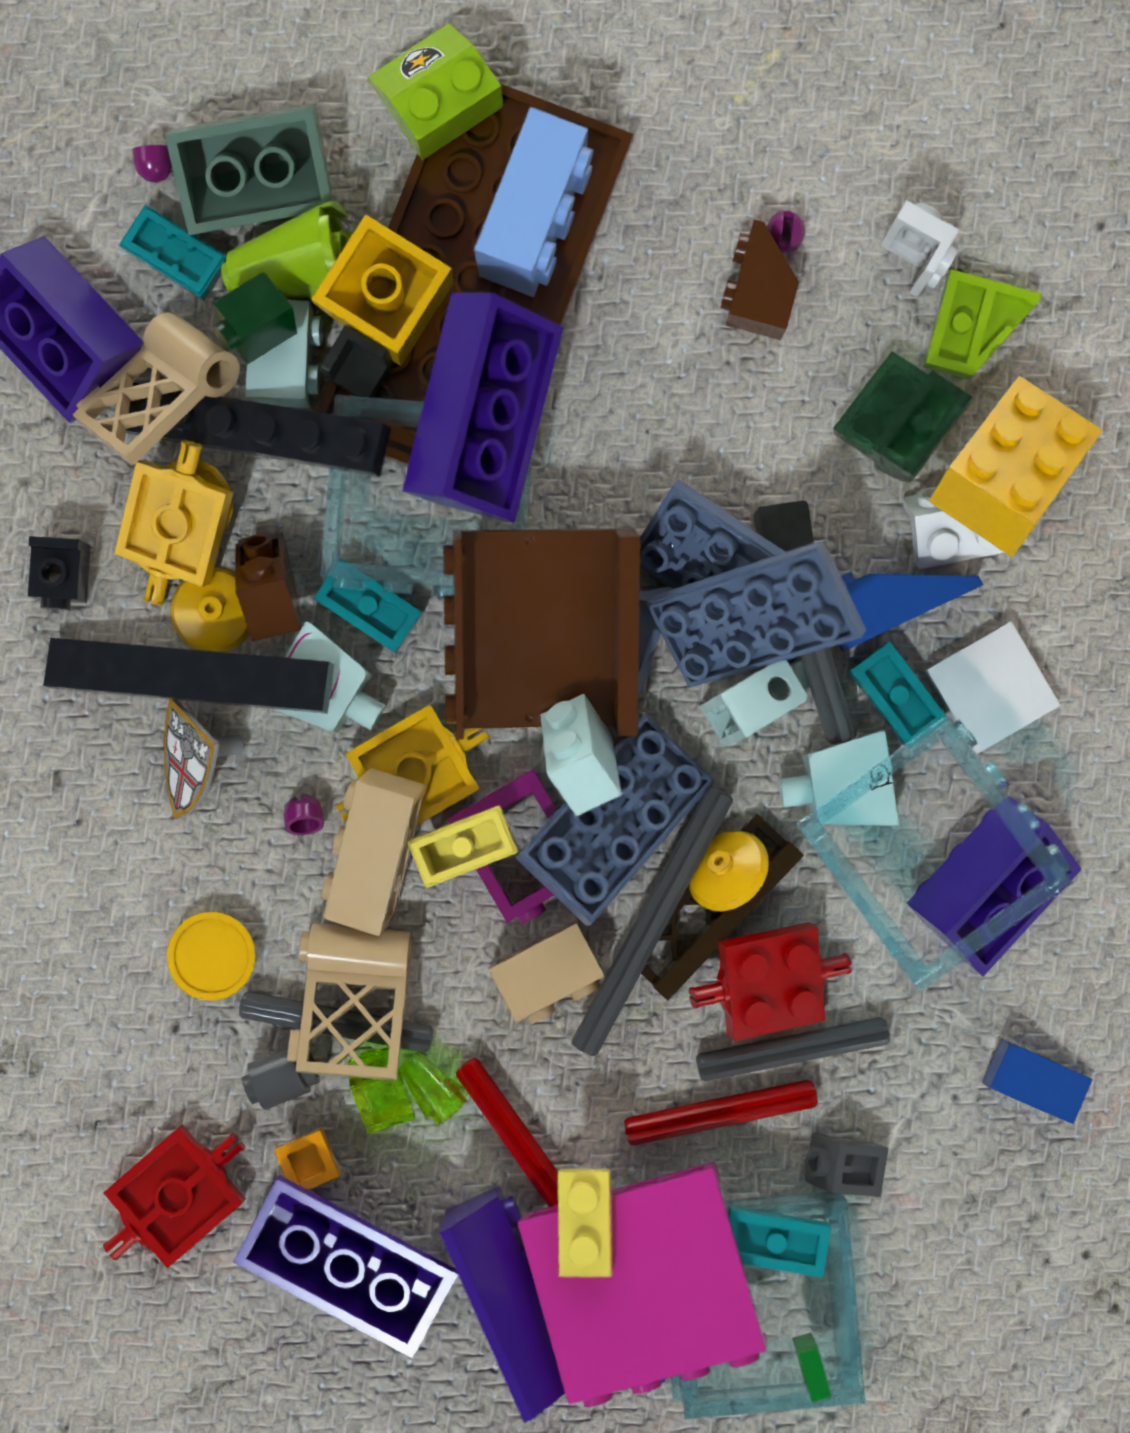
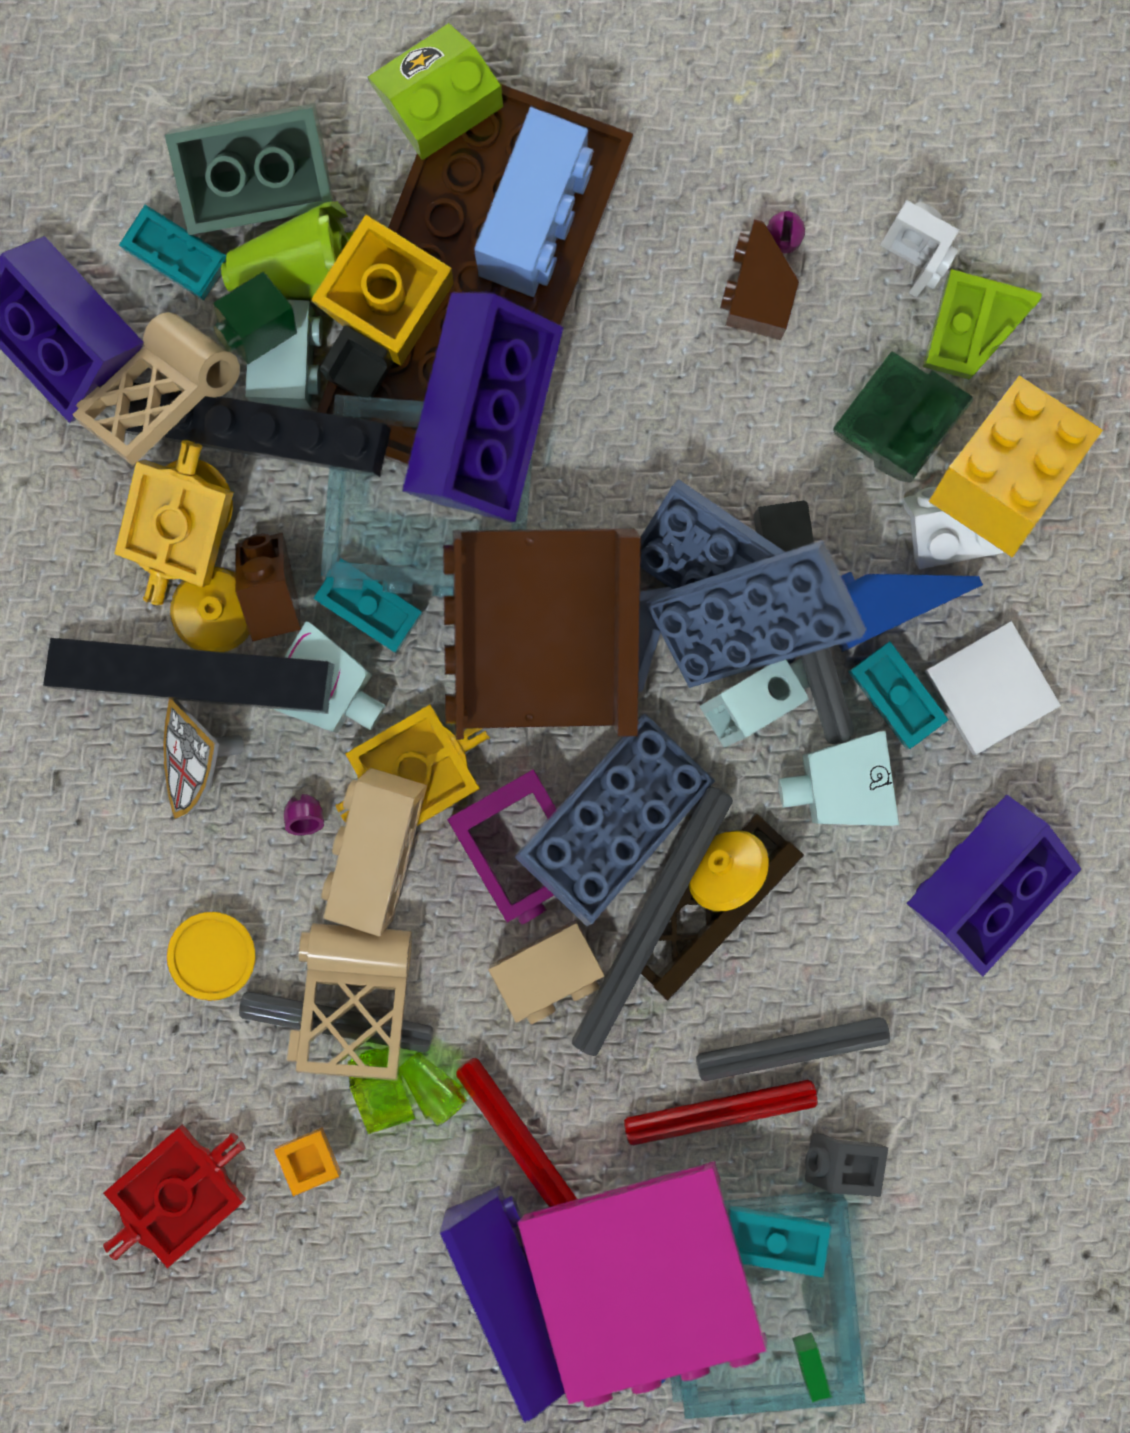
black brick [27,536,91,611] -> none
magenta hinge [132,145,172,183] -> none
dark purple slope [233,1175,458,1357] -> none
dark grey brick [242,1047,320,1110] -> none
light yellow slope [407,805,519,888] -> none
light aqua brick [540,694,621,816] -> none
light yellow plate [558,1169,613,1277] -> none
red plate [689,922,852,1042] -> none
clear light blue window [796,715,1073,992] -> none
blue slope [982,1038,1093,1124] -> none

